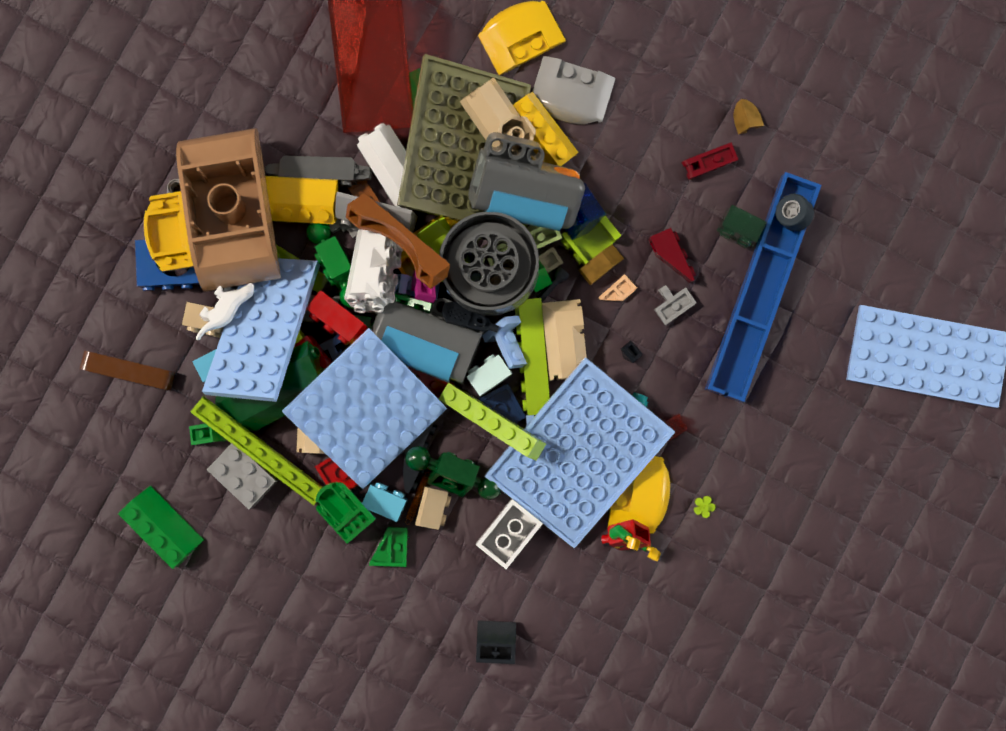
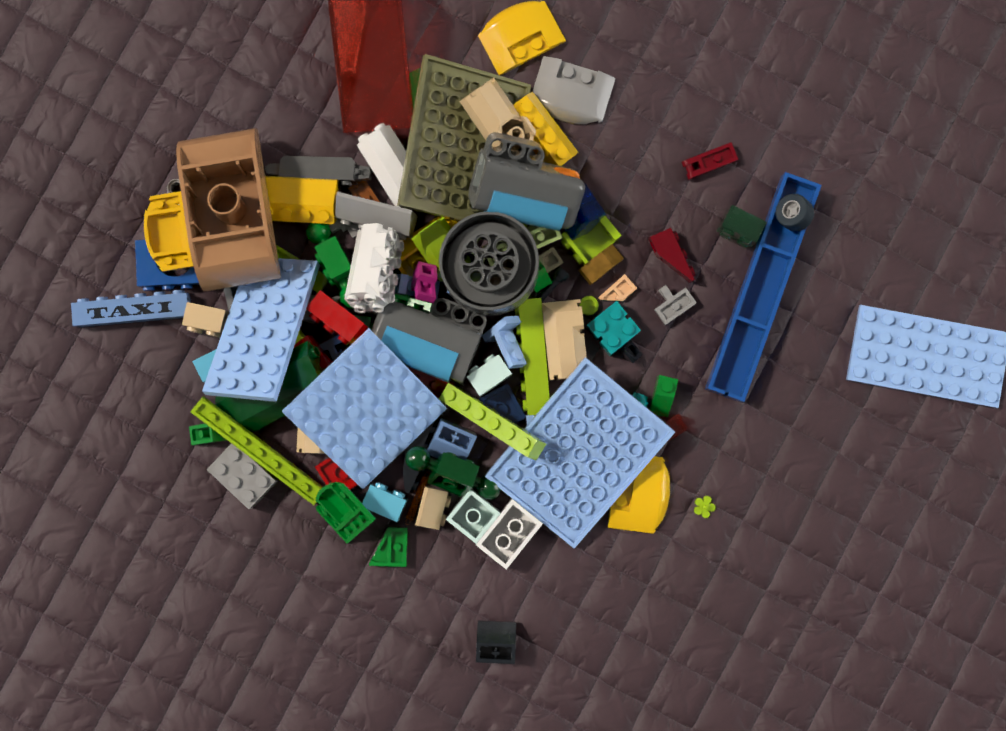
reddish brown beam [80,351,176,391] -> none
green slope [118,486,204,569] -> none
white animal [196,283,254,340] -> none
dark orange arch [346,193,450,289] -> none
black piece [442,302,499,332] -> none
torso [601,519,661,561] -> none
pearl gold brick [733,99,764,135] -> none
none -> medium blue brick [71,290,191,327]
none -> medium blue slope [427,418,477,460]
none -> light aqua brick [446,489,501,544]
none -> lime tile [579,296,599,315]
none -> teal piece [586,301,641,356]
none -> green slope [649,375,678,417]

